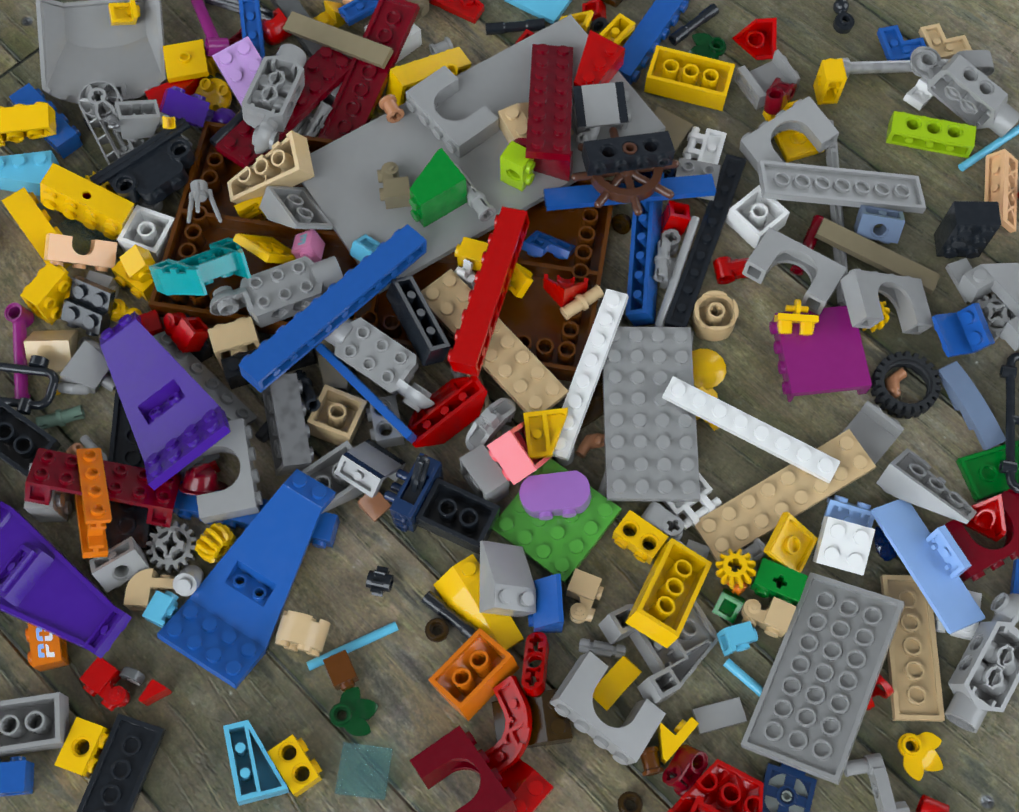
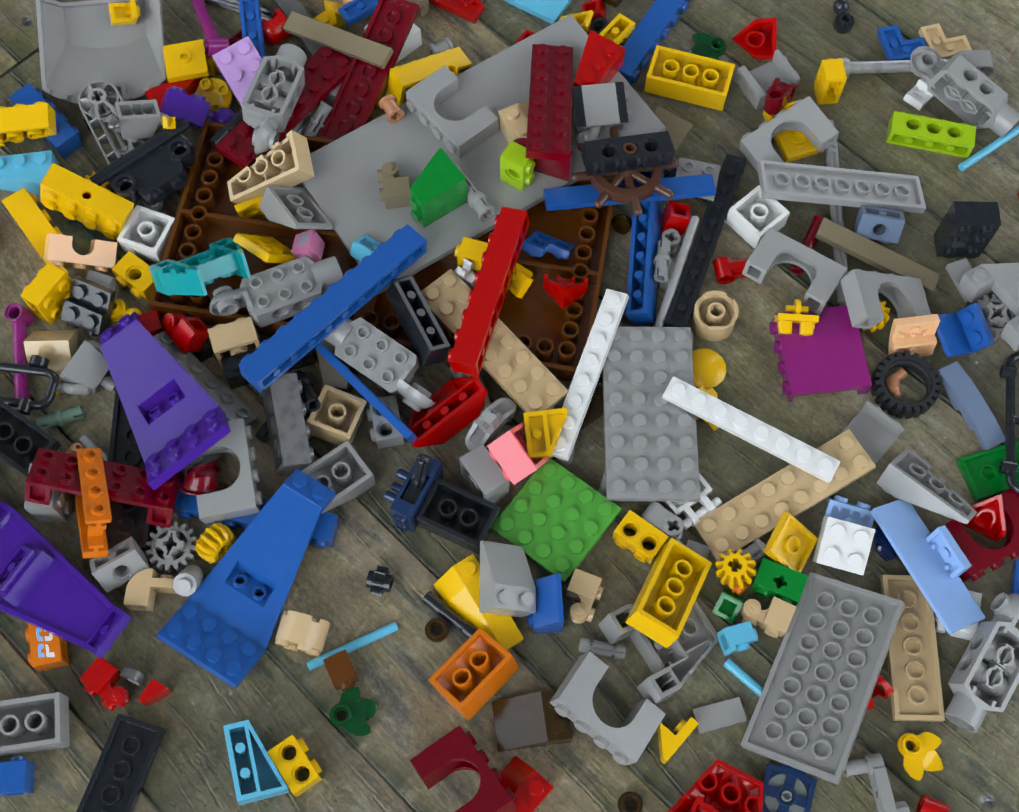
yellow brick [54,717,111,778] -> none
yellow brick [119,244,156,283] -> none
medium azure brick [142,590,179,628] -> none
light grey plant [187,179,223,223] -> none
light grey panel [334,439,406,498] -> none
clear light blue tile [335,742,393,800] -> none
nougat slope [357,491,391,522] -> none
black piece [485,18,545,35] -> none
red plate [485,675,532,775] -> none
medium lavender brick [519,470,591,520] -> none
red beam [521,632,549,697] -> none
tan pin [560,285,604,320] -> none
nougat arm [575,433,605,458] -> none
yellow slope [593,656,642,711] -> none
reddish brown bush [640,746,664,777] -> none
dark red piece [662,744,709,797] -> none
black piece [668,4,719,46] -> none
white plate [682,126,727,165] -> none
light nougat fence [984,149,1018,233] -> none
none -> light nougat slope [888,314,940,356]

